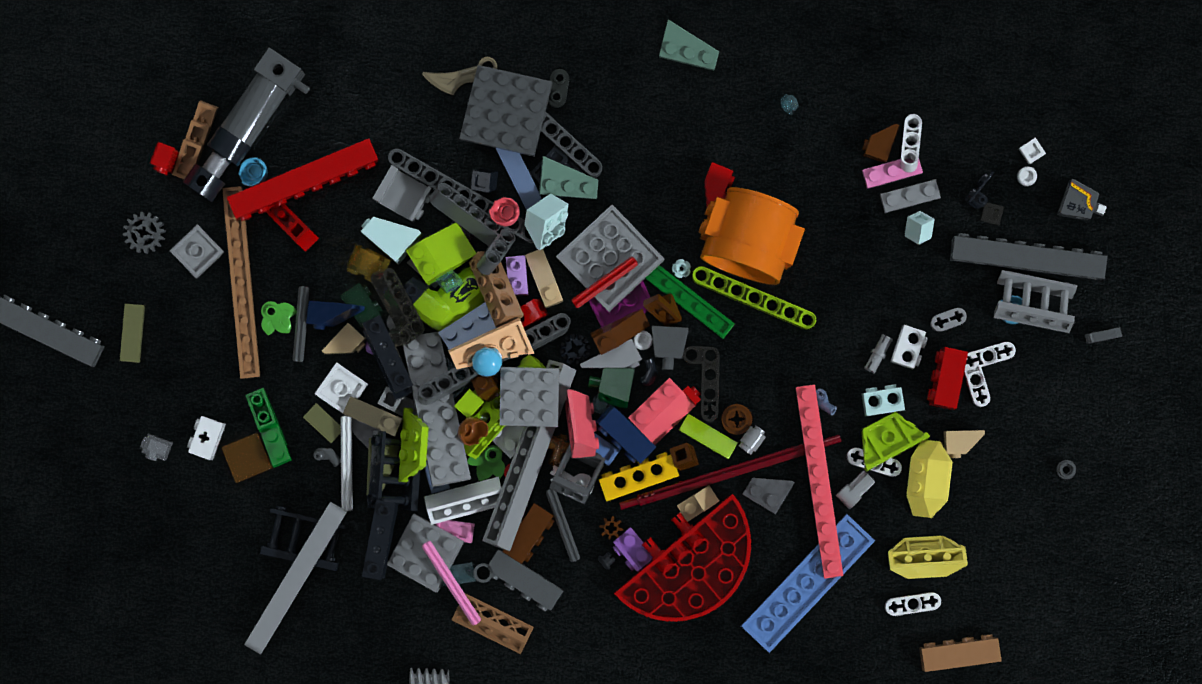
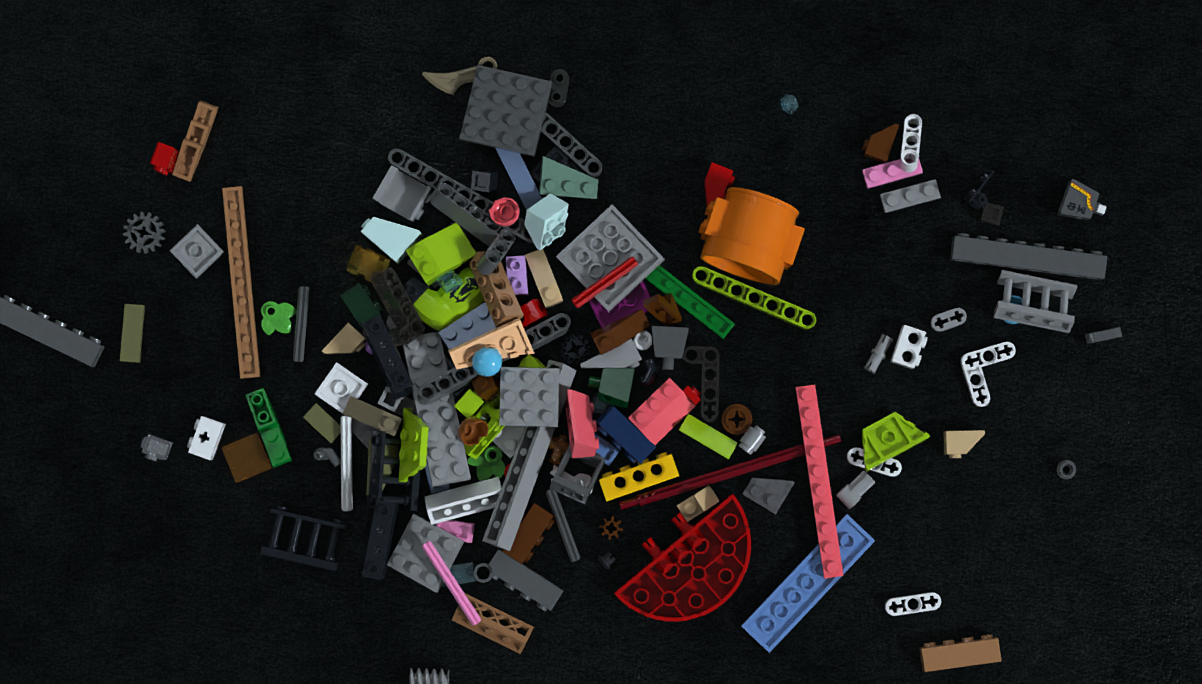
dark grey piece [183,47,310,202] -> none
red brick [227,138,378,222] -> none
medium azure hair [238,157,268,187] -> none
light grey beam [244,502,347,655] -> none
red slope [266,204,319,252] -> none
dark blue slope [306,301,365,330] -> none
medium lavender bracket [613,527,653,572] -> none
sand green wing [659,20,719,71] -> none
reddish brown brick [670,443,699,471] -> none
light aqua plate [672,259,691,278] -> none
sand blue arm [816,389,837,415] -> none
light aqua brick [861,384,905,416] -> none
light yellow wedge [888,536,968,579] -> none
light aqua panel [905,211,934,244] -> none
light yellow wedge [907,440,953,518] -> none
red brick [927,347,968,410] -> none
white tile [1017,166,1037,186] -> none
white plate [1019,138,1046,164] -> none

